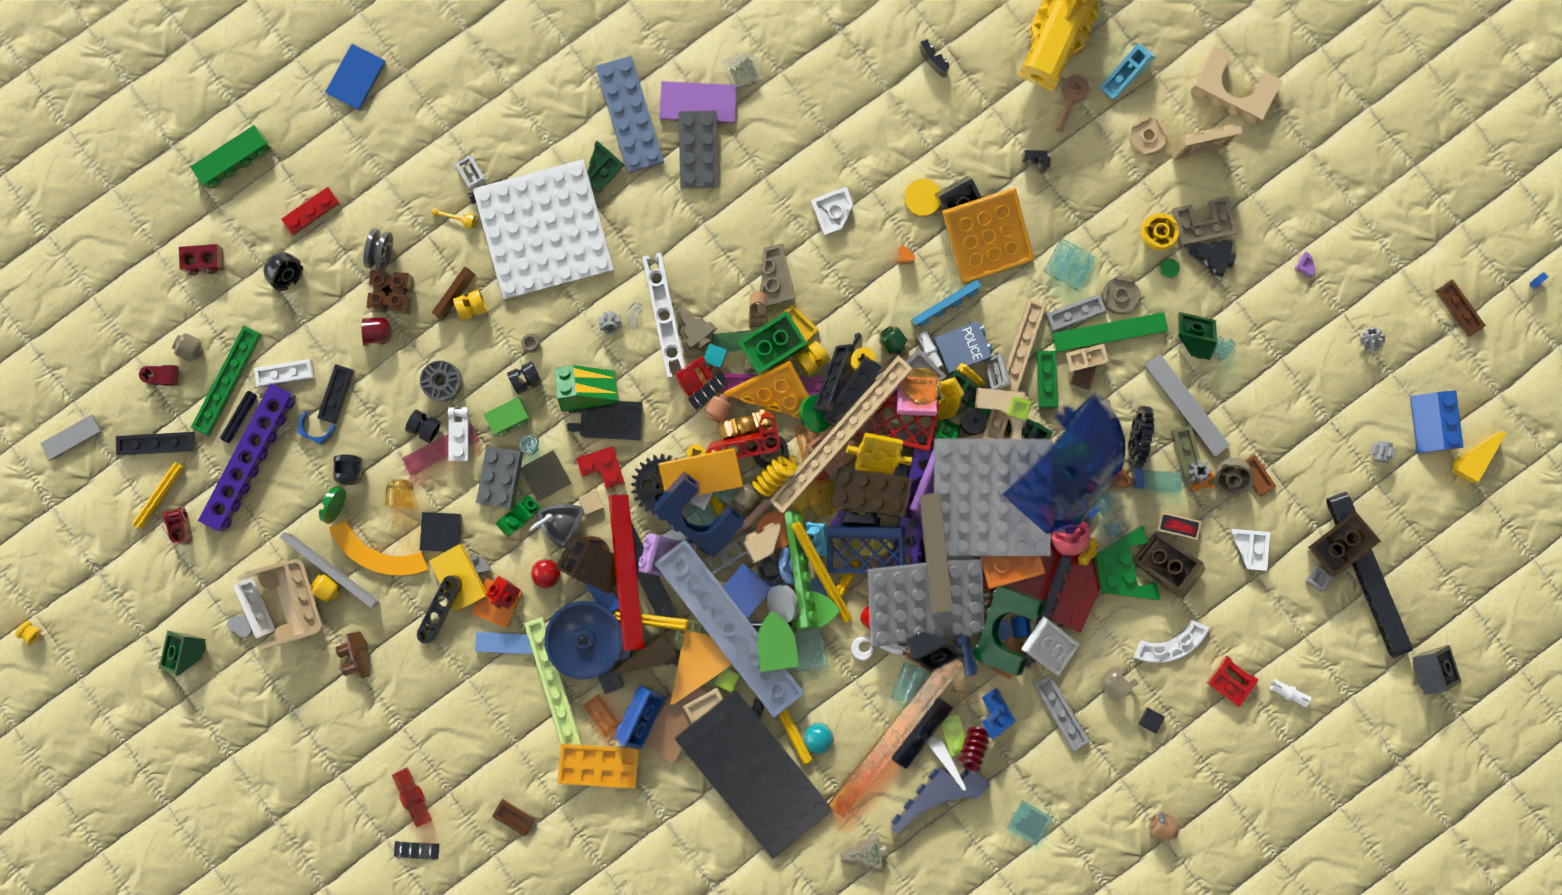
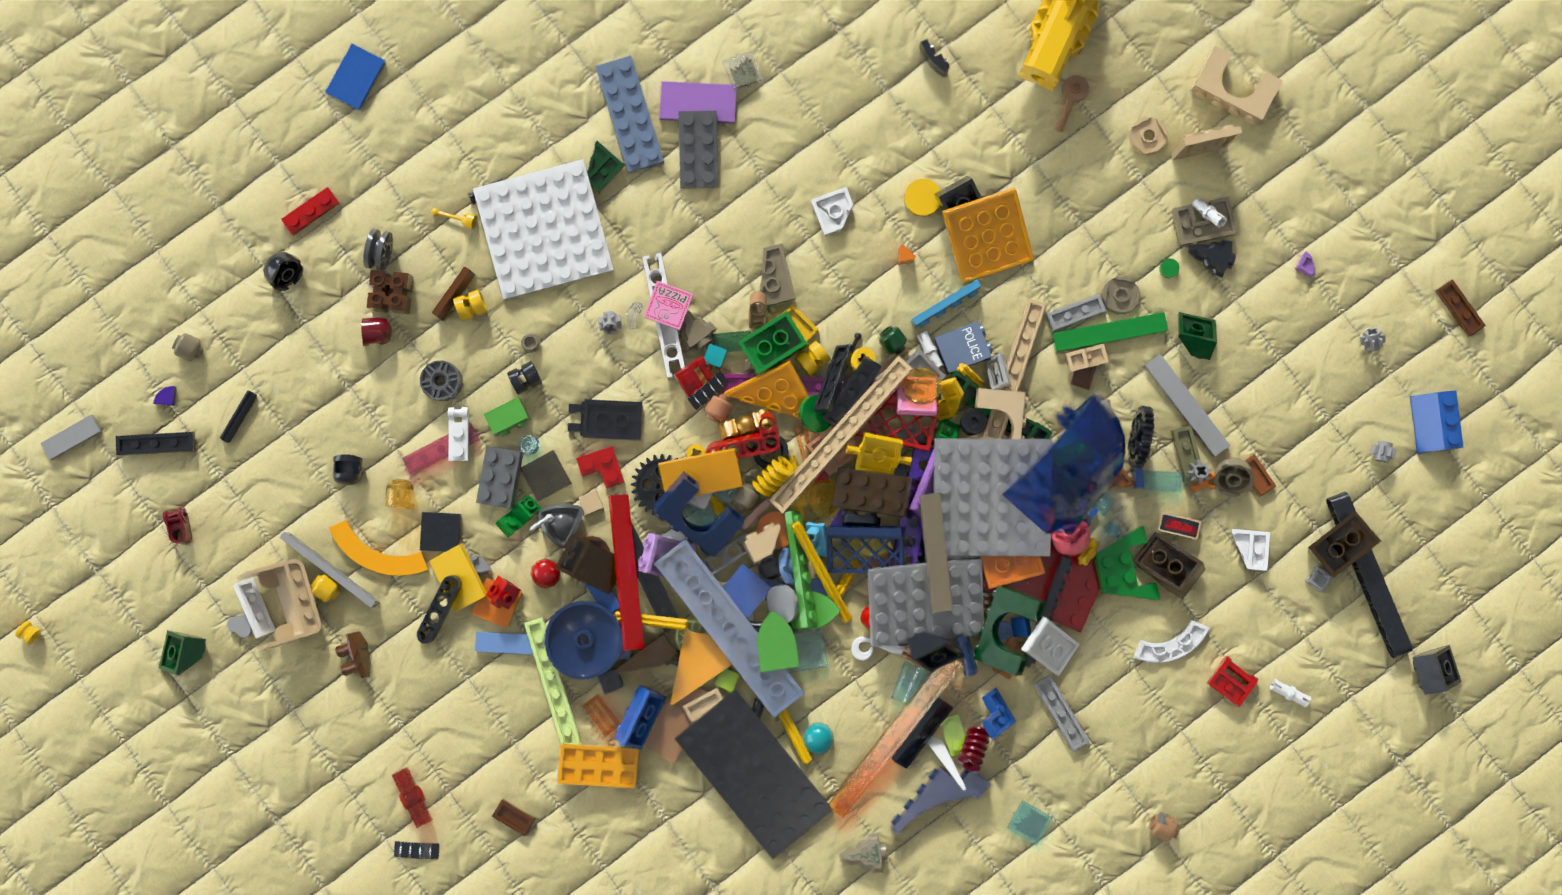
yellow axle [132,462,184,529] -> none
dark red piece [138,365,179,386] -> none
dark red brick [179,244,224,275] -> none
green brick [190,125,271,190] -> none
green tile [191,325,262,436] -> none
dark purple brick [198,383,296,532] -> none
white tile [254,359,315,388] -> none
blue cap [297,411,336,445] -> none
black tile [317,364,355,424] -> none
green tile [319,486,346,524] -> none
black wheel [405,409,441,444] -> none
tile [455,155,488,192] -> none
green slope [554,365,618,412] -> none
lime tile [1007,396,1032,421] -> none
black bracket [1022,150,1050,173] -> none
green tile [1036,351,1058,409] -> none
clear light blue slope [1043,238,1097,290] -> none
medium azure slope [1100,43,1157,100] -> none
dark tan helmet [1101,667,1139,702] -> none
black plate [1138,707,1165,734] -> none
yellow cone [1141,213,1179,251] -> none
clear light blue tile [1214,336,1236,361] -> none
yellow slope [1451,431,1507,483] -> none
blue tile [1529,272,1549,290] -> none
none -> dark purple tile [153,386,176,406]
none -> bright pink tile [644,281,693,331]
none -> white pin [1192,198,1227,228]

